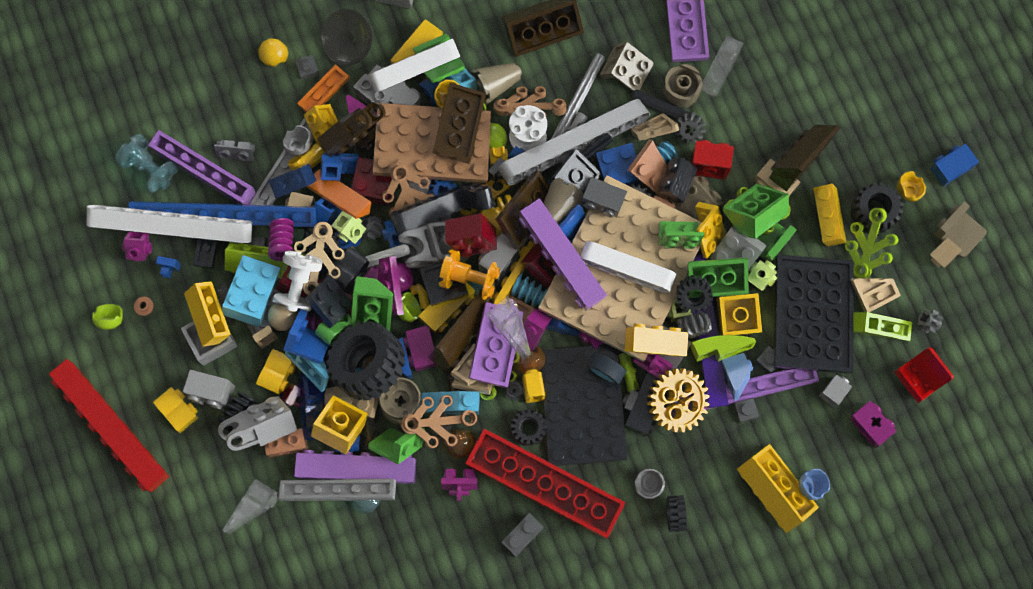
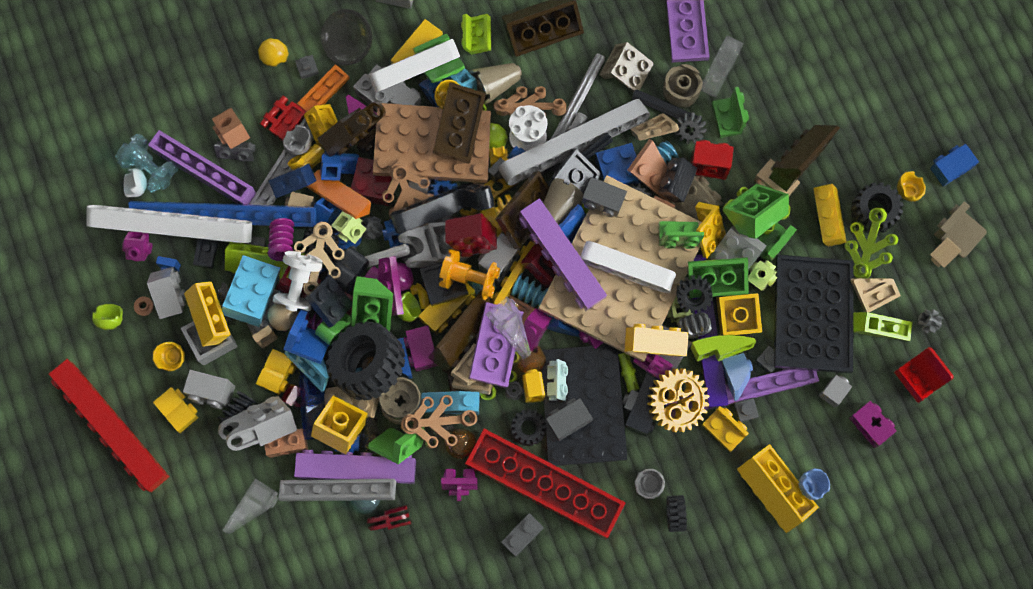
black wheel [587,353,626,385] -> none
none -> white hair [124,168,147,197]
none -> light grey brick [147,267,186,319]
none -> yellow hair [153,342,185,371]
none -> nougat brick [212,108,250,149]
none -> red plate [259,96,307,141]
none -> dark red arm [367,505,412,531]
none -> lime bracket [461,14,491,55]
none -> dark grey brick [546,398,593,441]
none -> light aqua hinge [547,359,568,401]
none -> yellow bracket [702,406,749,452]
none -> bright green bracket [712,87,749,138]

